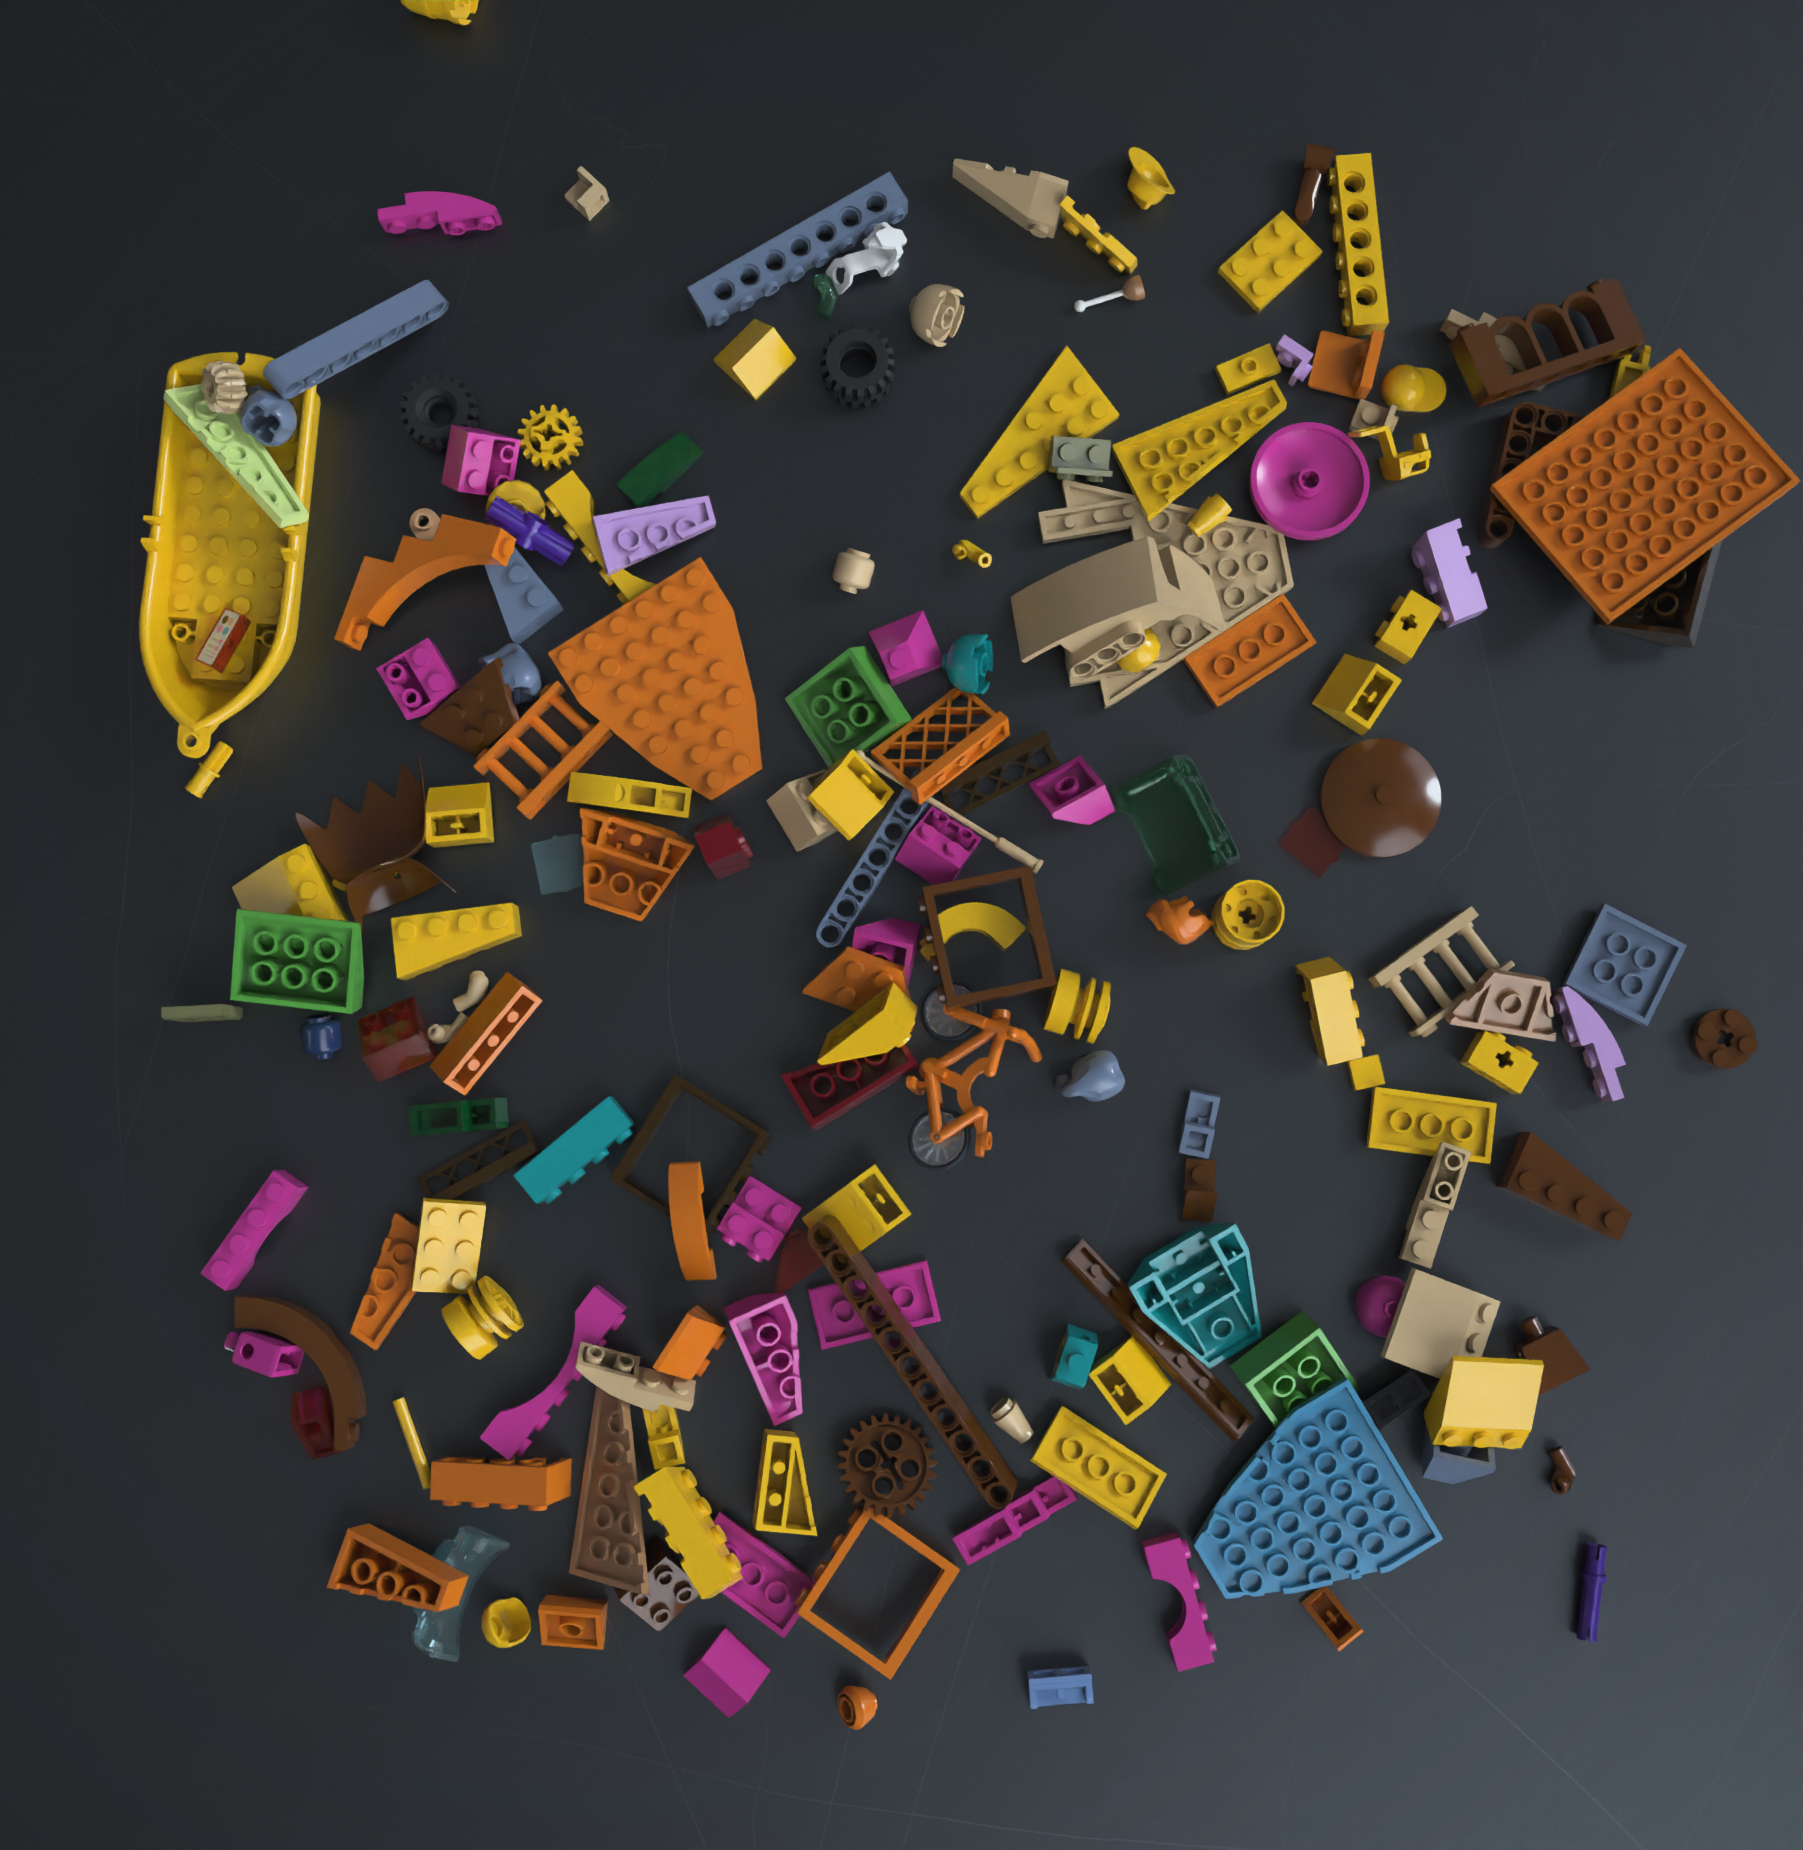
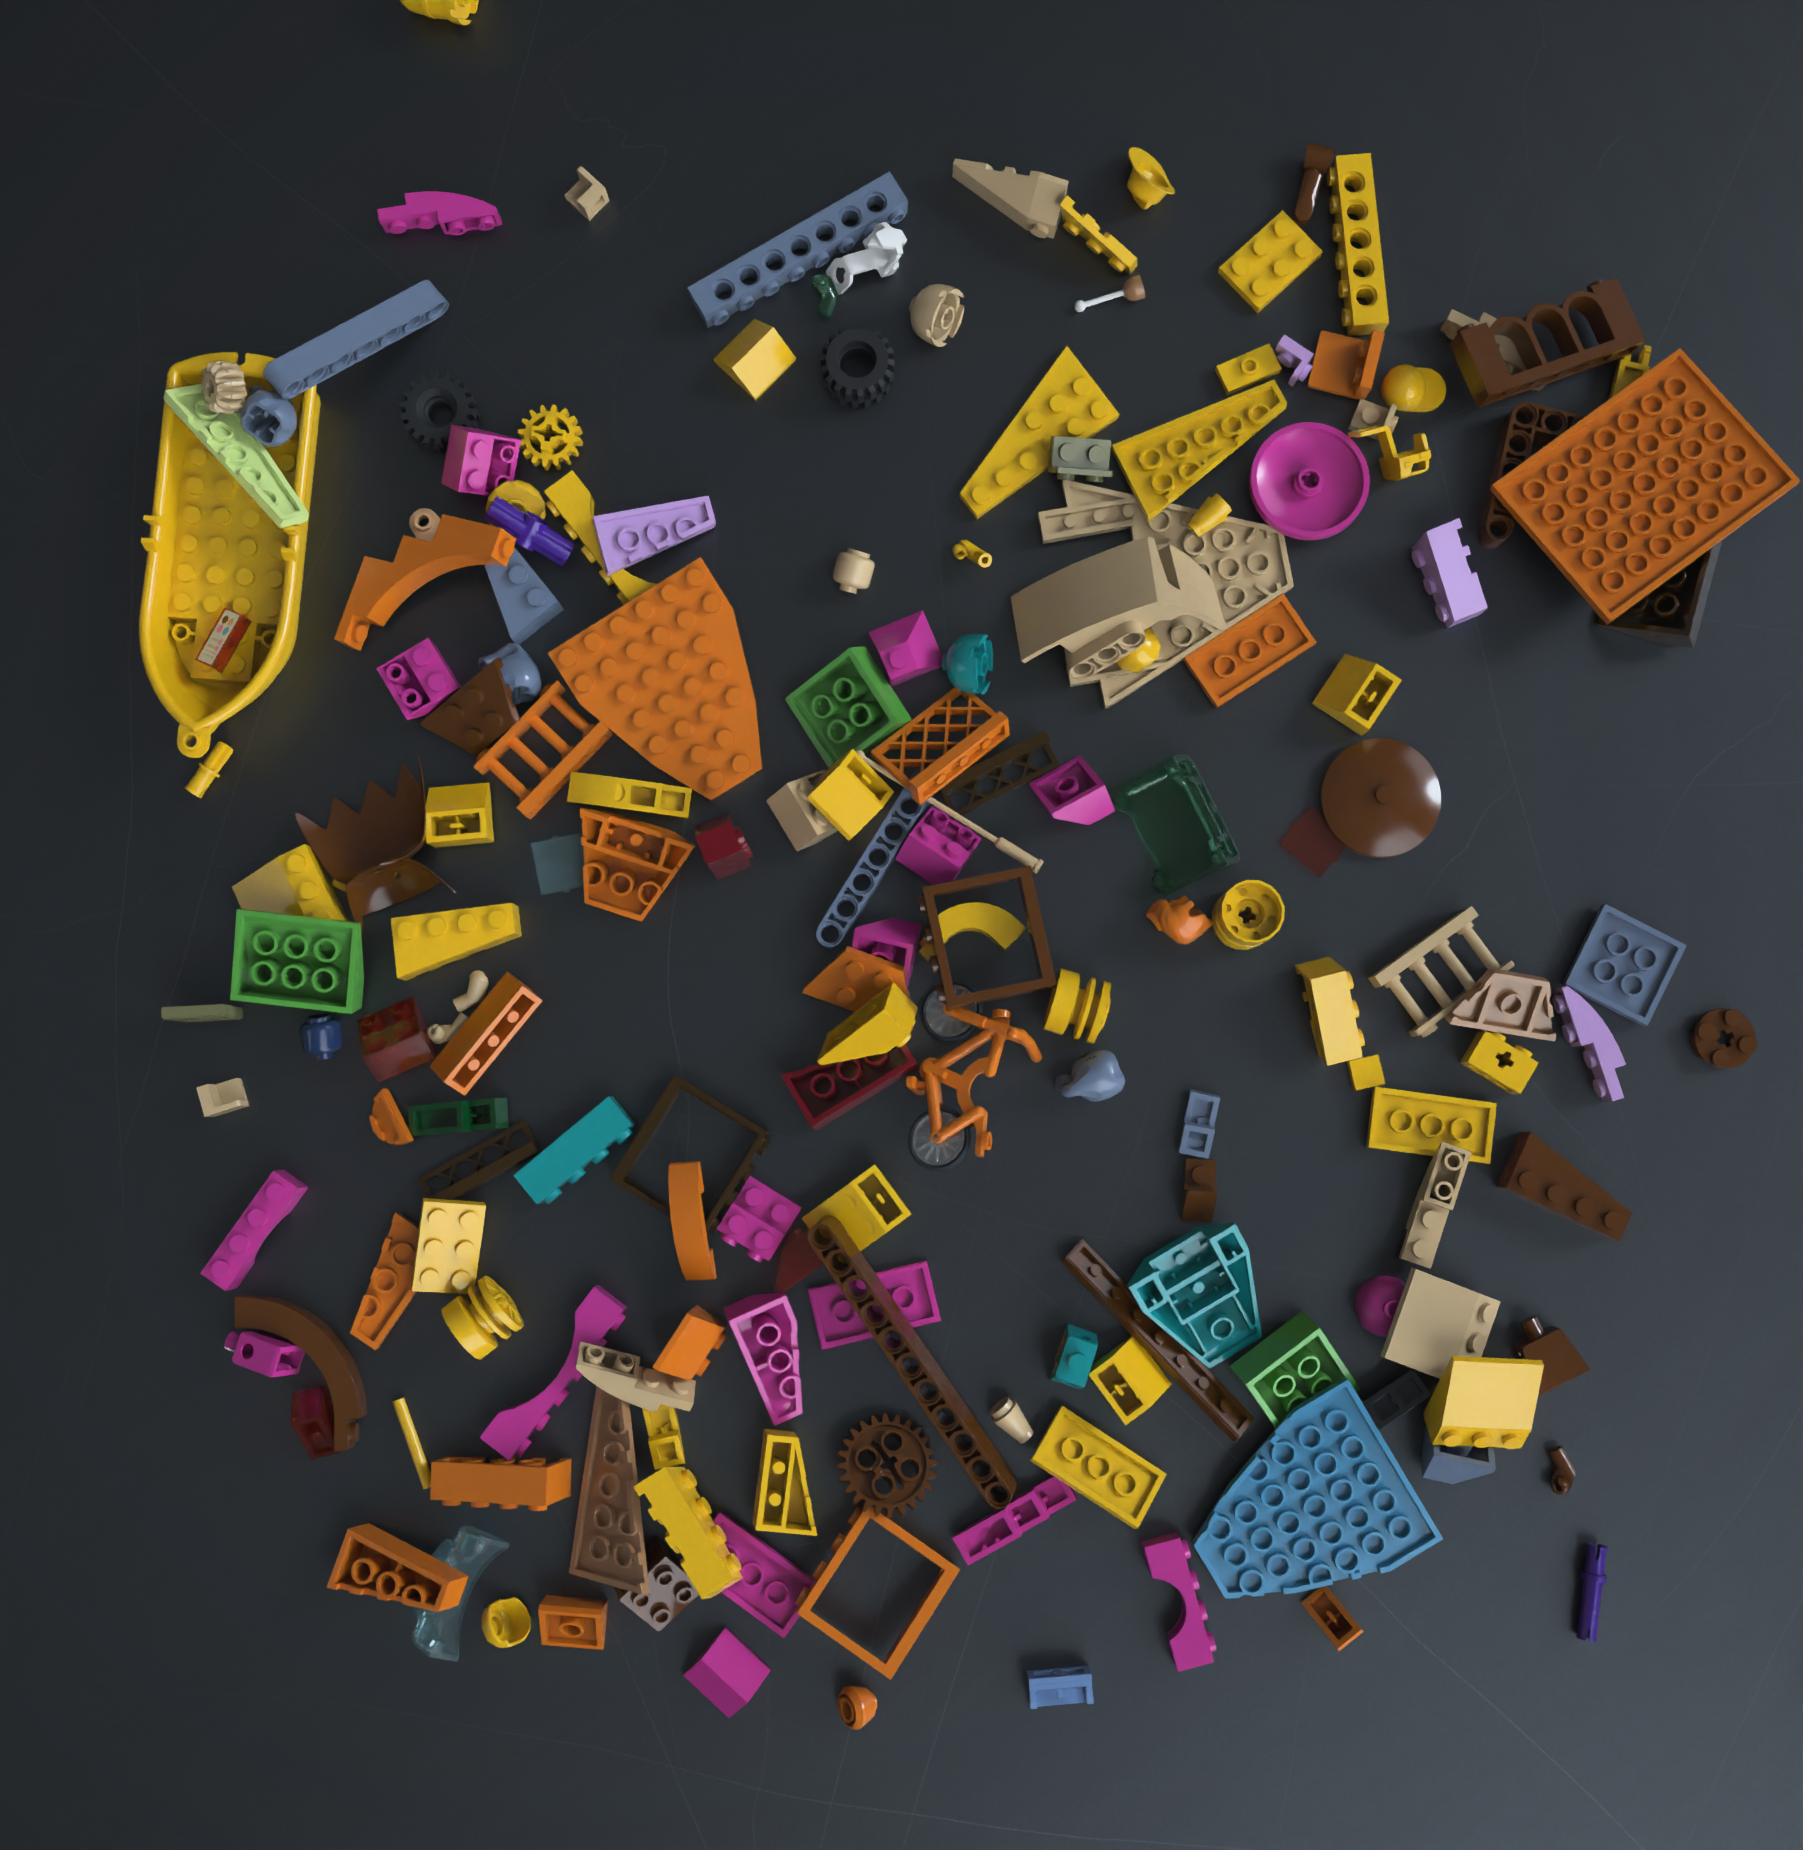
dark green slope [616,432,703,508] -> none
yellow brick [1374,590,1442,665] -> none
none -> tan panel [196,1078,249,1117]
none -> orange tile [369,1088,414,1145]

